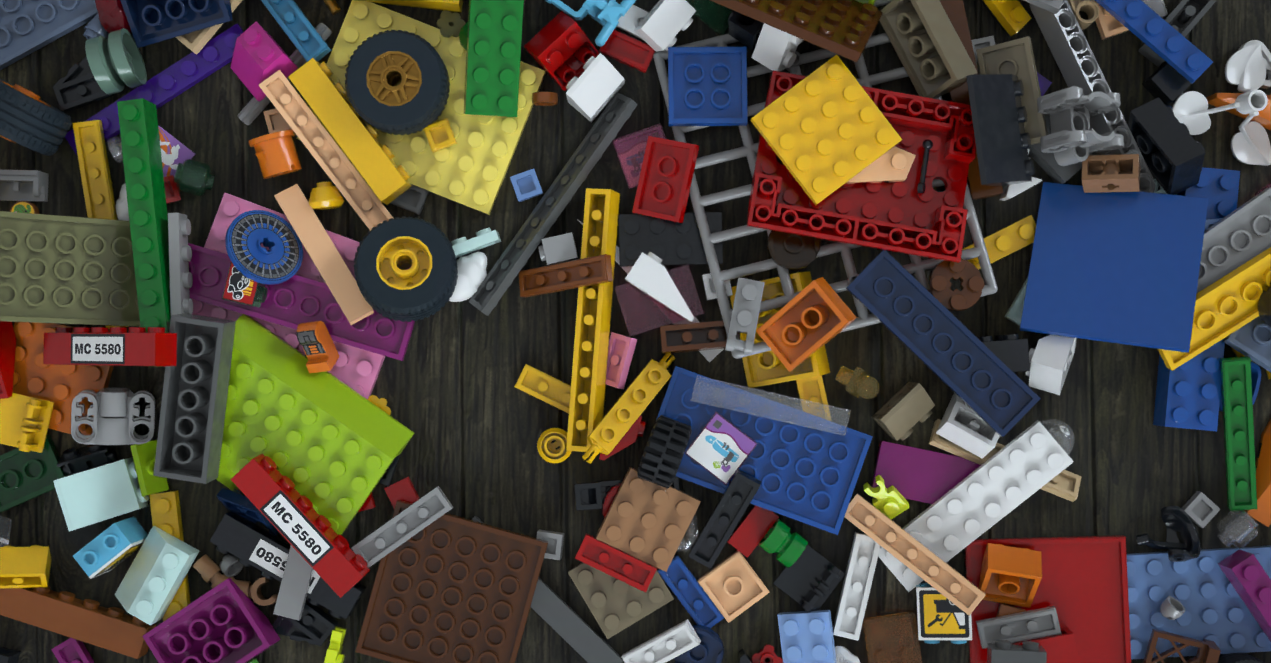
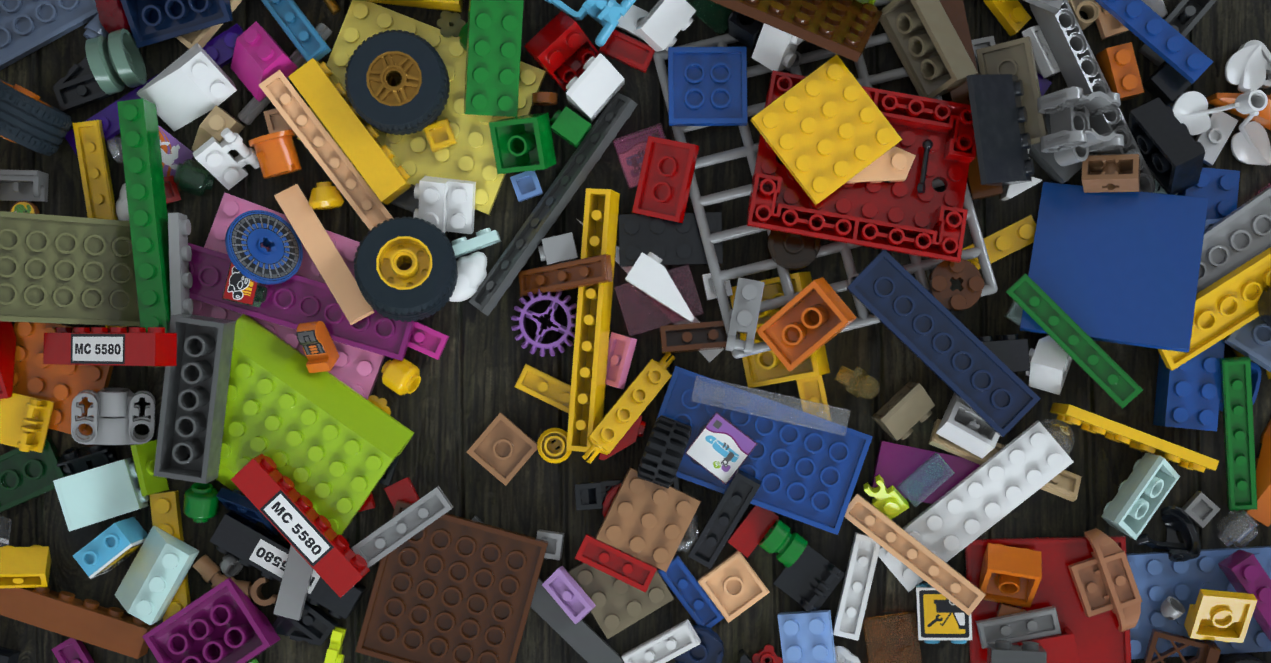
none -> white slope [137,43,237,131]
none -> green head [183,483,219,523]
none -> tan slope [191,105,245,151]
none -> white plate [192,128,260,190]
none -> yellow head [381,358,421,395]
none -> dark pink plate [408,321,450,360]
none -> white plate [413,176,476,234]
none -> medium nougat plate [467,413,537,486]
none -> green slope [489,112,557,174]
none -> medium lavender gear [511,290,577,357]
none -> lavender plate [542,566,596,624]
none -> green brick [550,106,592,149]
none -> clear light blue plate [897,453,955,507]
none -> green tile [1006,273,1143,409]
none -> white plate [1022,25,1061,78]
none -> yellow plate [1050,403,1219,473]
none -> nougat plate [1068,528,1142,632]
none -> orange brick [1096,42,1144,101]
none -> light aqua slope [1101,453,1180,540]
none -> yellow plate [1184,589,1257,643]
none -> white plate [1195,111,1238,166]

